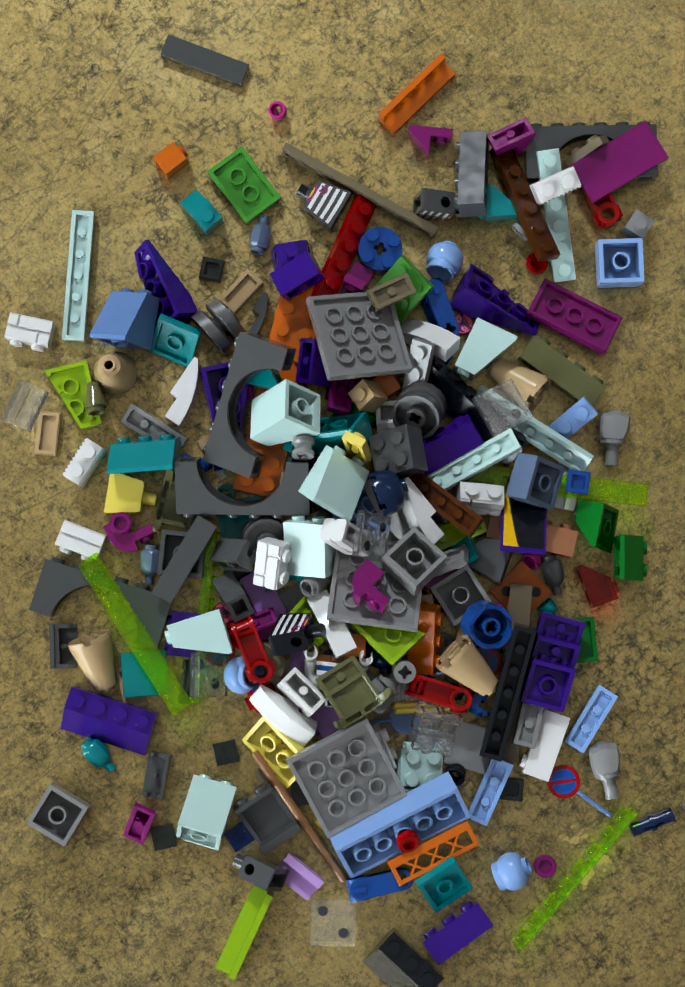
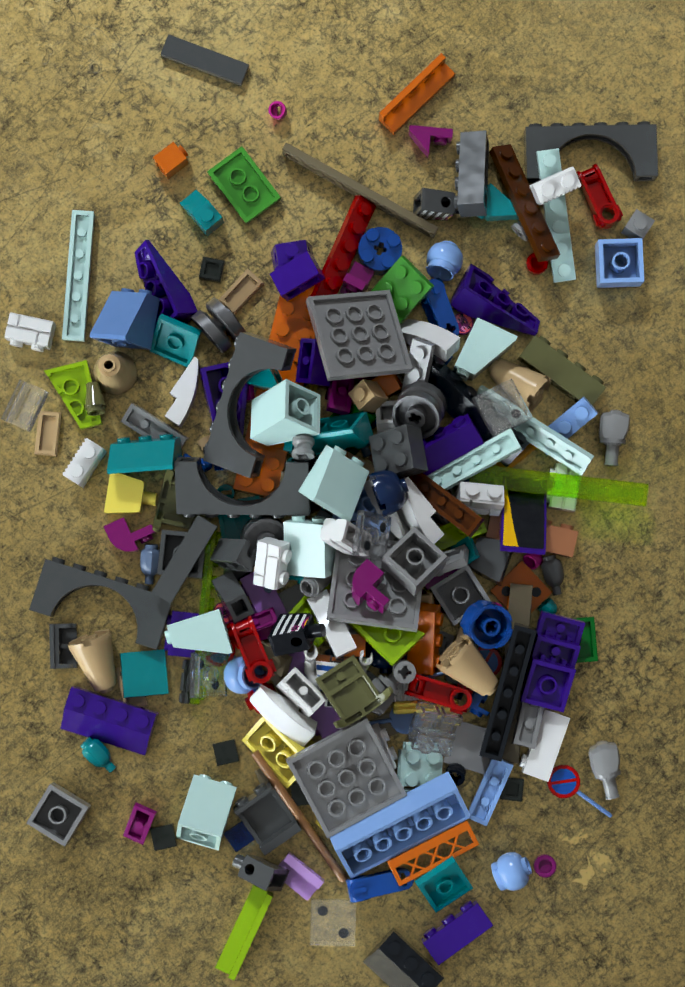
white brick [55,520,108,563] -> none
clear neon green plate [77,553,193,716] -> none
magenta tile [110,512,133,535] -> none
dark grey hinge [142,750,172,800] -> none
dark grey slope [248,292,269,335] -> none
sand blue plant [249,215,271,255] -> none
dark grey torso [296,181,351,233] -> none
light yellow plate [342,430,374,472] -> none
dark tan plate [366,272,417,312] -> none
red tile [396,830,420,853] -> none
magenta slope [487,117,536,157] -> none
sand blue slope [506,453,565,511] -> none
clear neon green plate [512,806,638,951] -> none
magenta tile [526,278,623,356] -> none
dark tan plate [564,134,610,168] -> none
light blue plate [564,685,618,753] -> none
blue tile [565,469,591,495] -> none
magenta tile [570,120,669,204] -> none
green slope [574,499,619,553] -> none
clear red slope [575,565,620,608] -> none
green slope [613,534,647,582] -> none
dark blue pin [628,807,676,837] -> none

